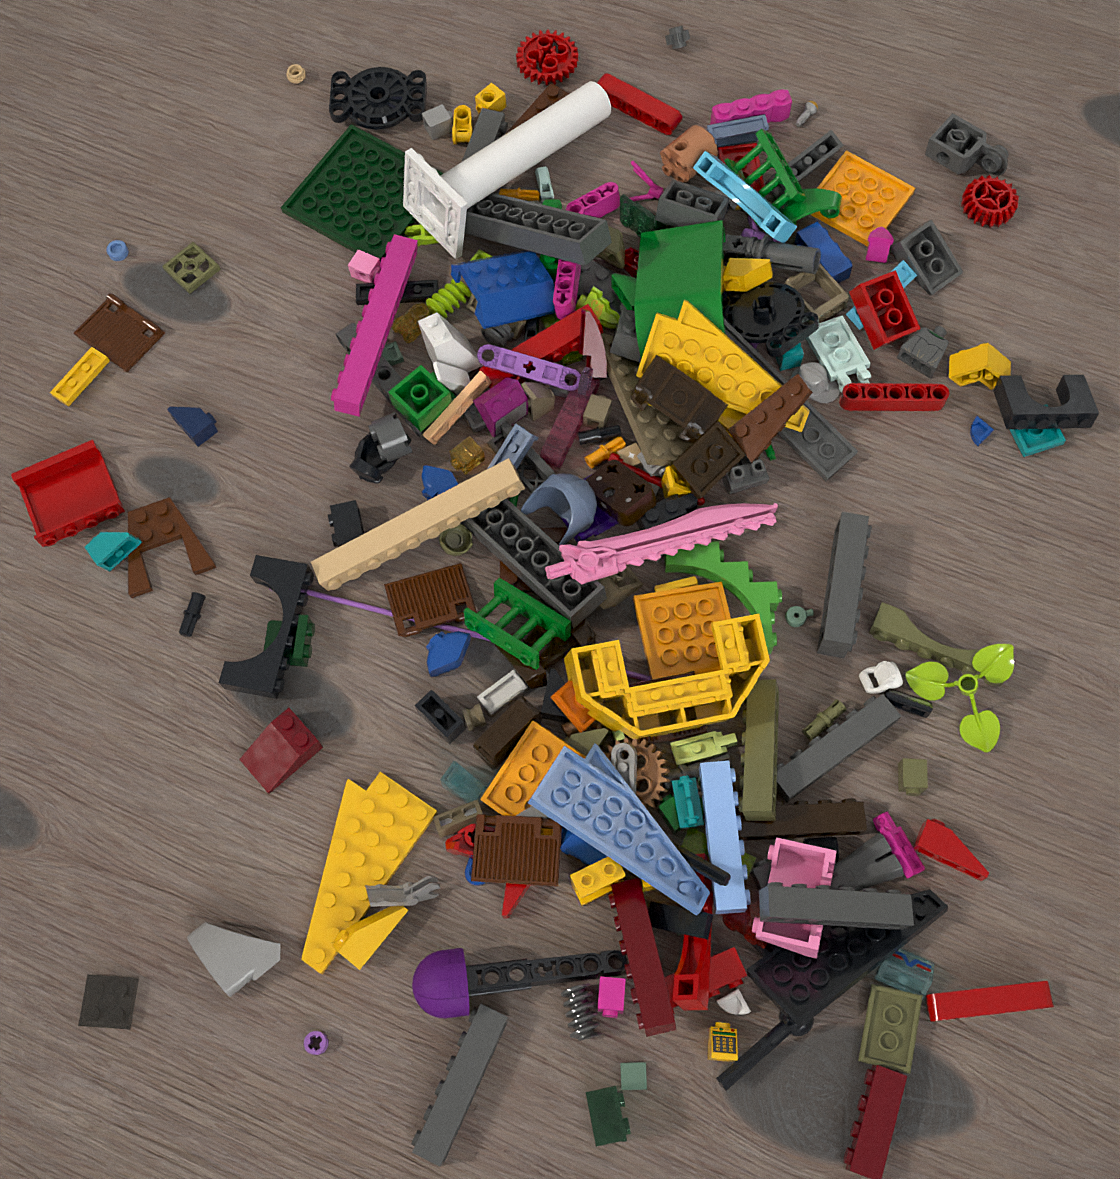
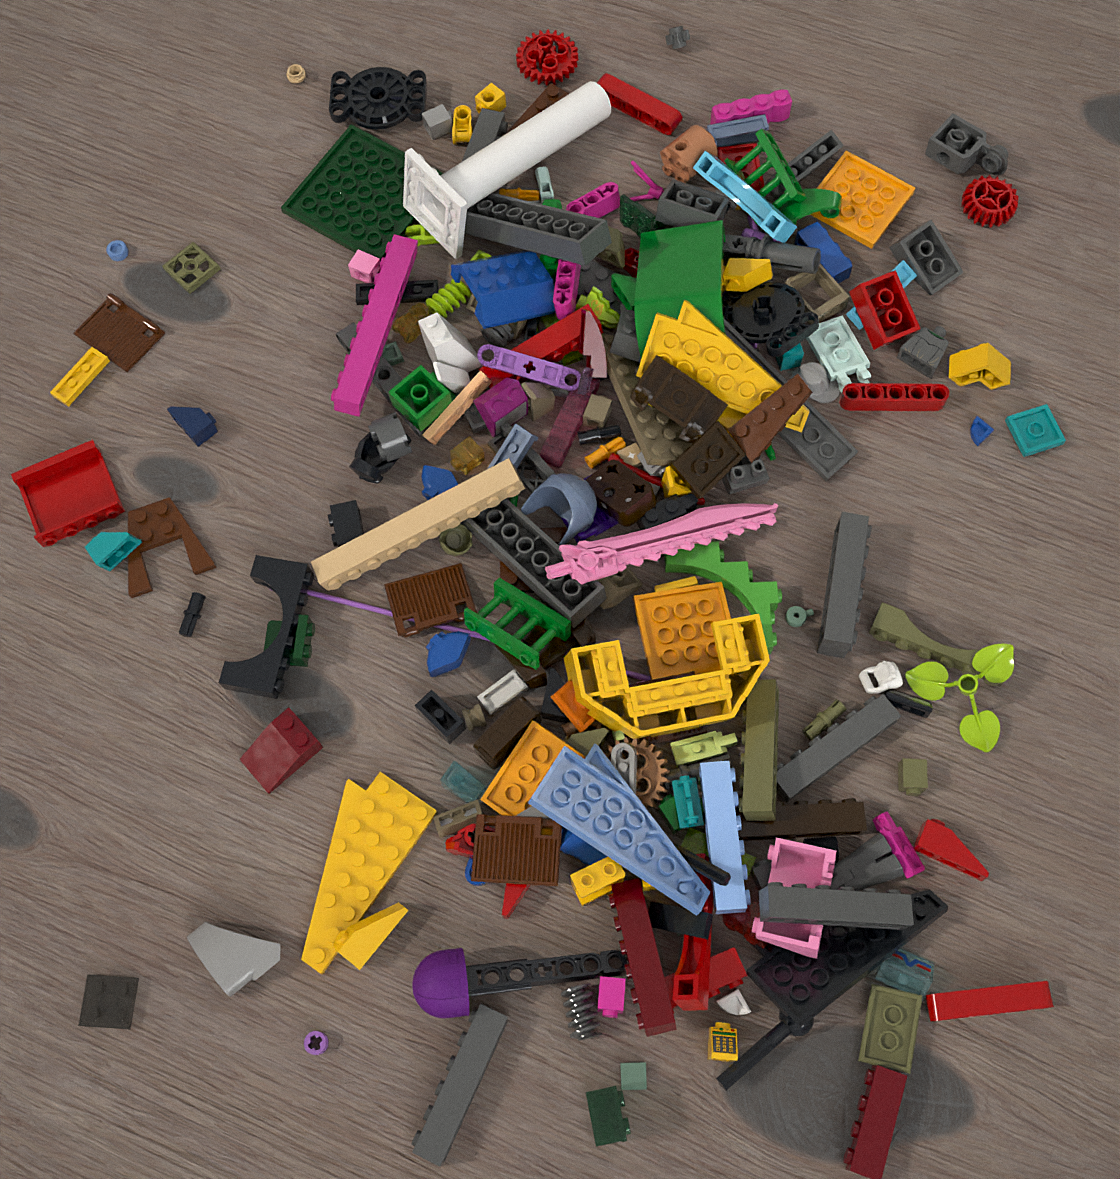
light grey arm [365,876,440,907] -> none
light grey piece [795,101,818,127] -> none
dark pink tile [866,227,894,263] -> none
black arch [993,375,1099,430] -> none

